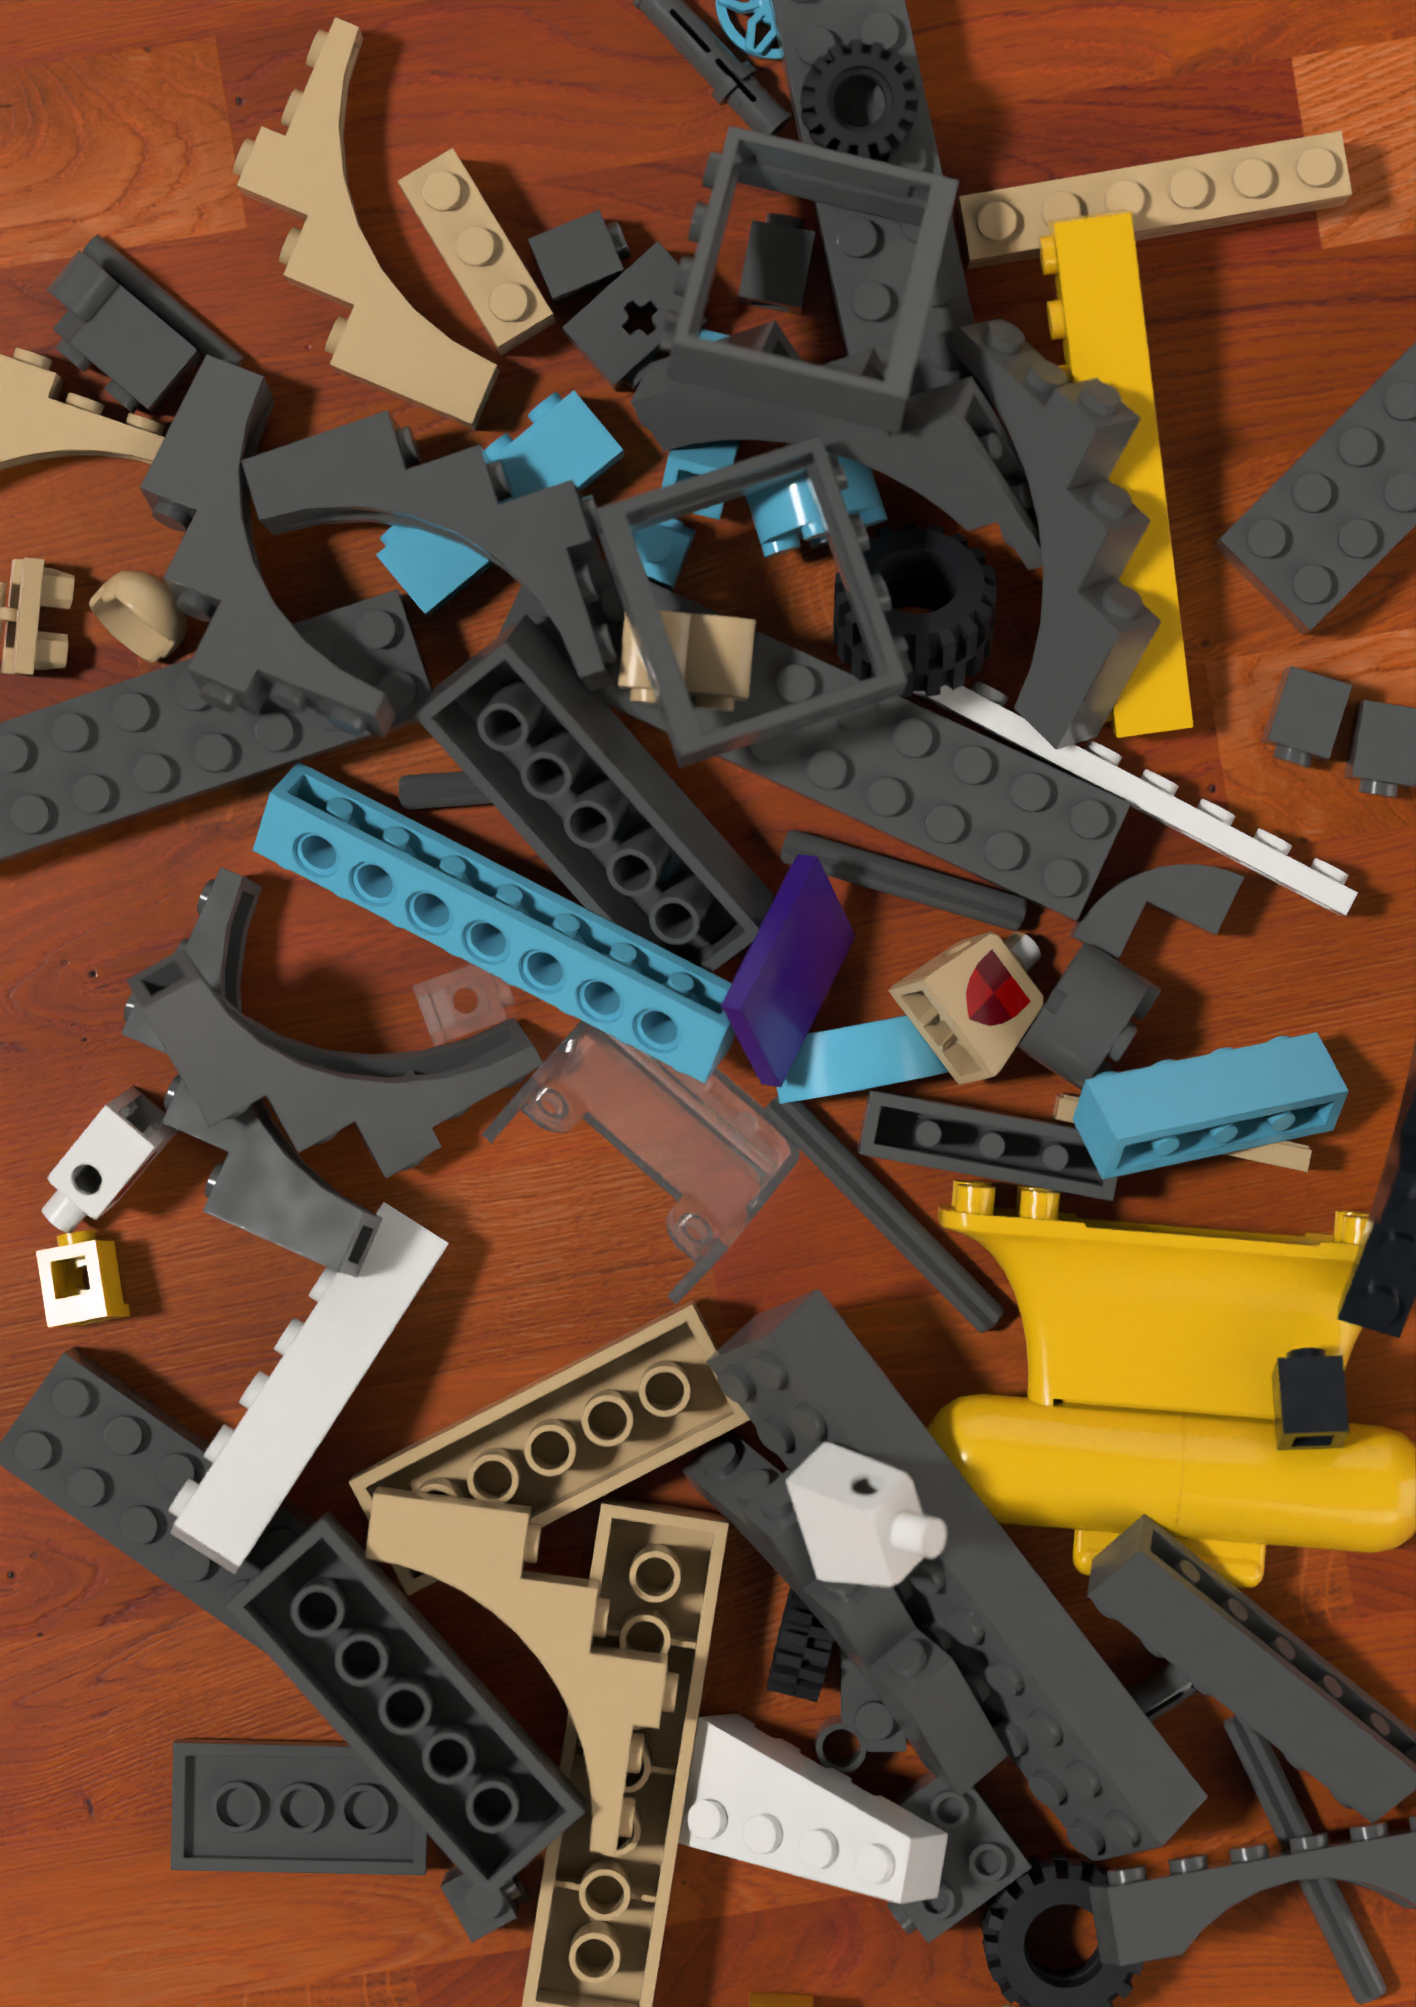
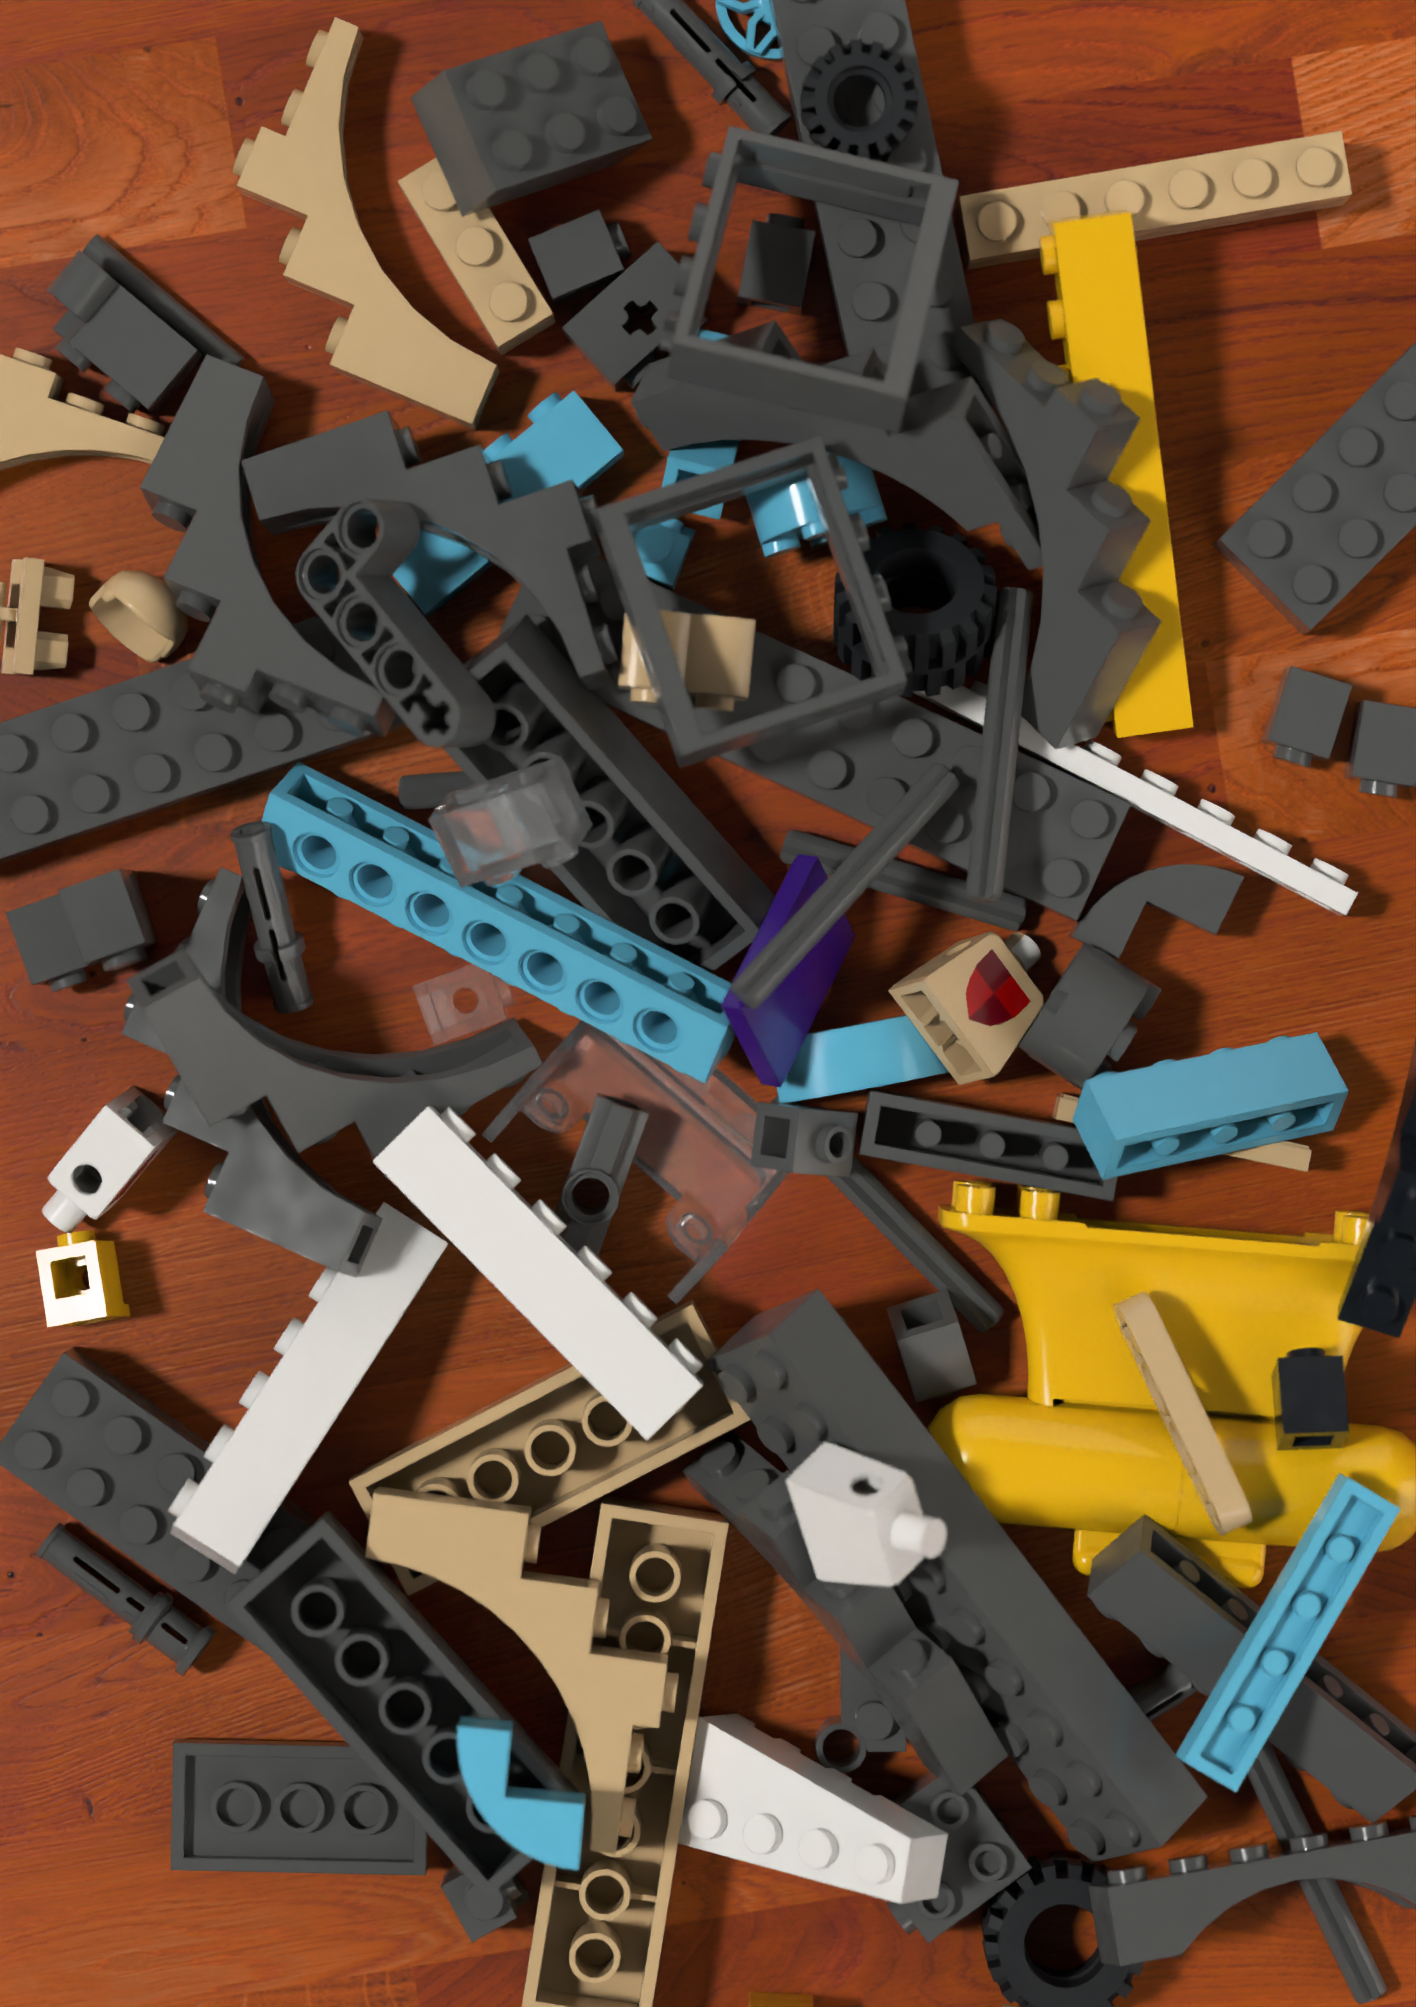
black tyre [767,1587,834,1702] -> none
none -> dark grey brick [6,869,159,993]
none -> dark grey pin [35,1523,218,1677]
none -> dark grey pin [230,821,314,1013]
none -> dark grey beam [296,499,496,748]
none -> white brick [373,1106,705,1440]
none -> dark grey brick [411,21,652,217]
none -> clear brick [429,756,592,887]
none -> medium azure brick [457,1716,586,1870]
none -> dark grey piece [555,1093,650,1256]
none -> dark grey axle [730,763,959,1009]
none -> dark grey brick [750,1102,858,1177]
none -> dark grey brick [886,1289,977,1403]
none -> dark grey axle [966,587,1034,903]
none -> tan beam [1113,1291,1252,1535]
none -> medium azure plate [1175,1473,1400,1792]

